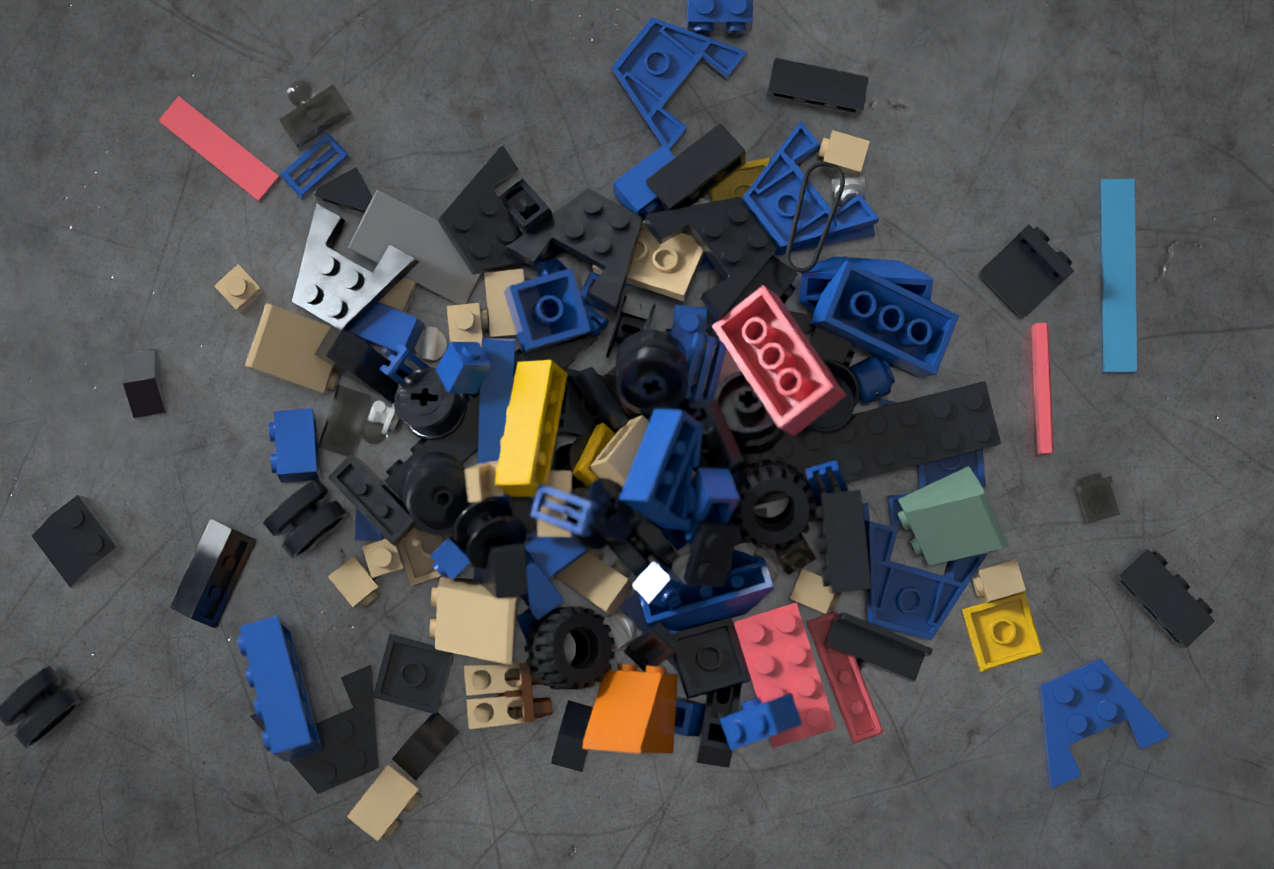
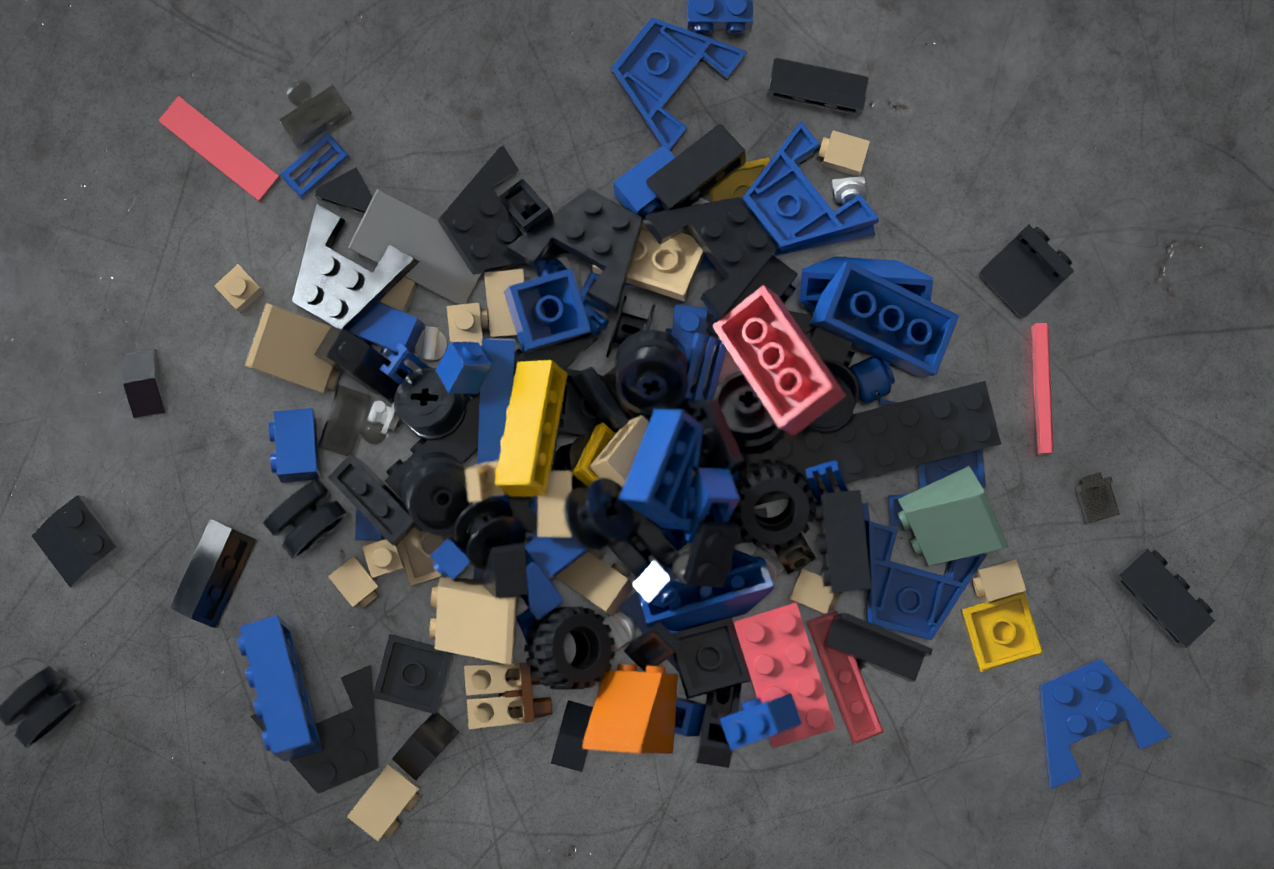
tile [530,484,599,536] -> none
black piece [785,161,845,273] -> none
dark azure tile [1101,179,1137,373] -> none

